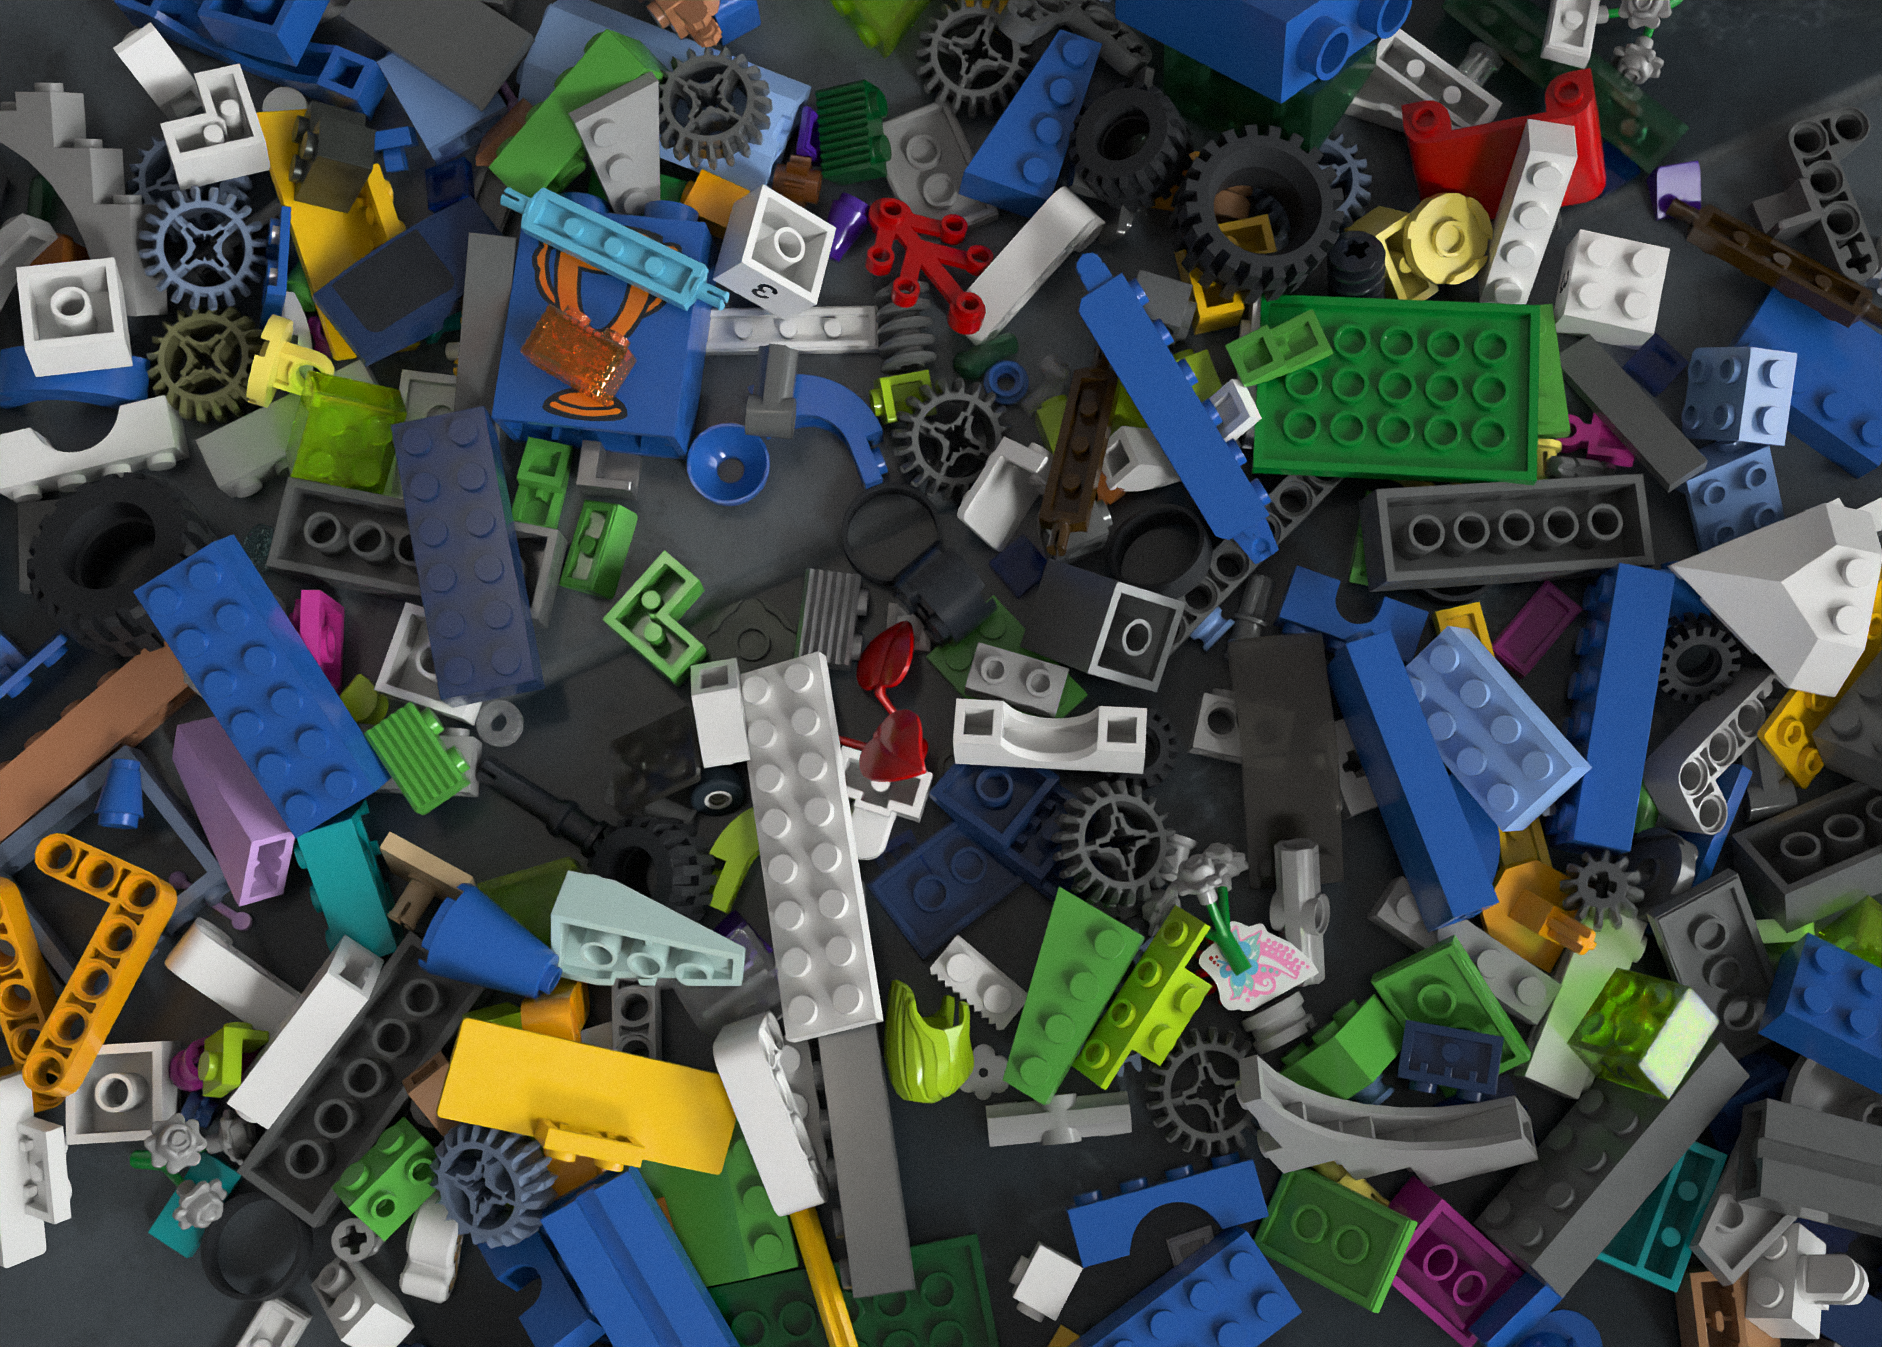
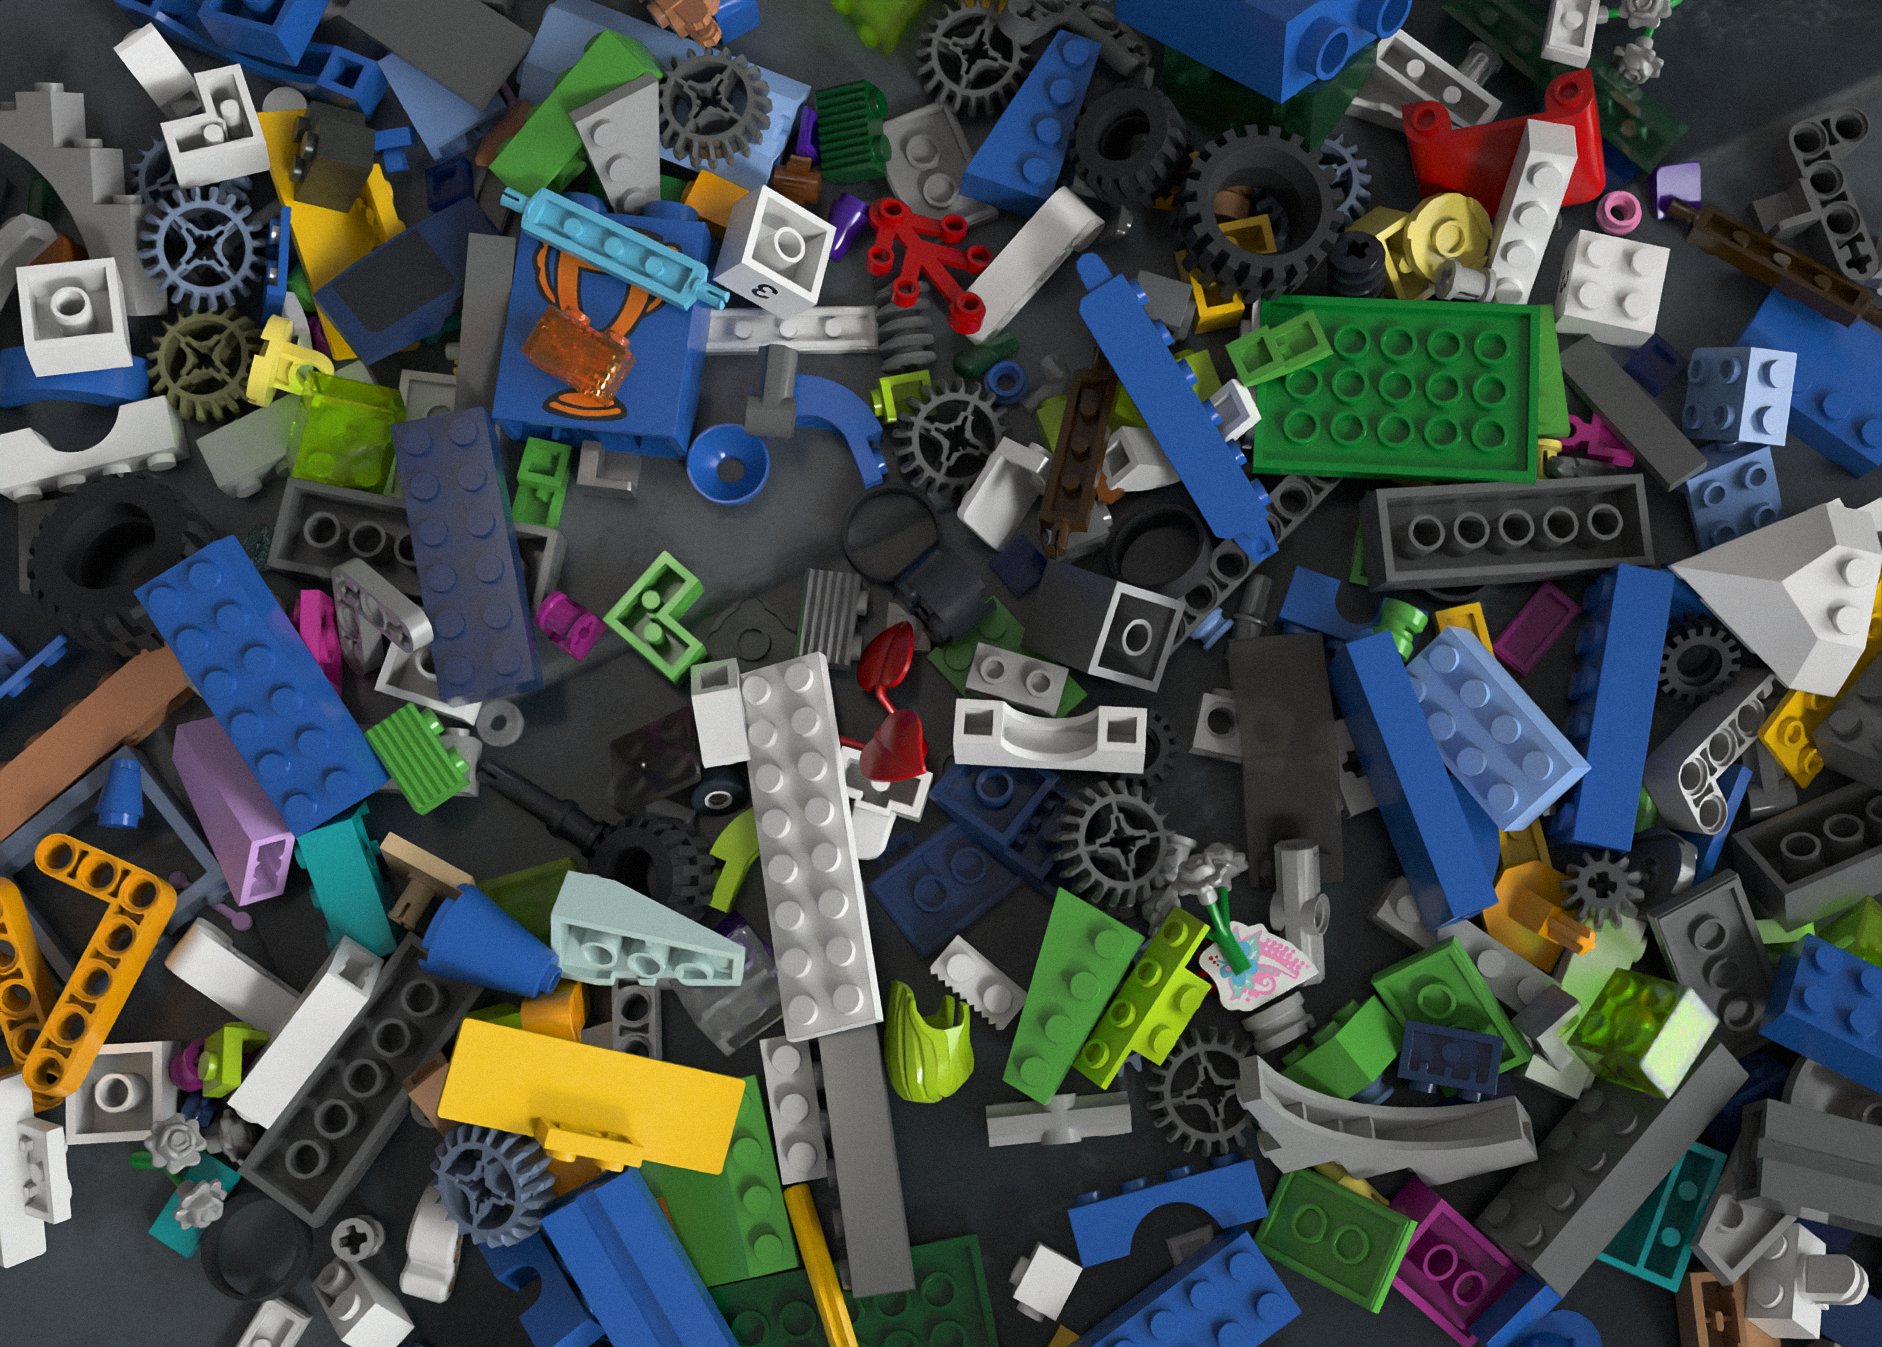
bright green brick [331,1116,437,1241] -> none
lime brick [339,674,388,725] -> none
bright green slope [559,500,638,599] -> none
white beam [713,1010,829,1217] -> none
light grey plant [959,1044,1009,1100] -> none
none -> light grey beam [331,558,434,676]
none -> magenta piece [534,590,608,662]
none -> bright green wheel [1371,598,1428,662]
none -> light grey bush [1435,260,1497,303]
none -> flat silver panel [1511,984,1583,1072]
none -> bright pink plate [1595,191,1642,236]

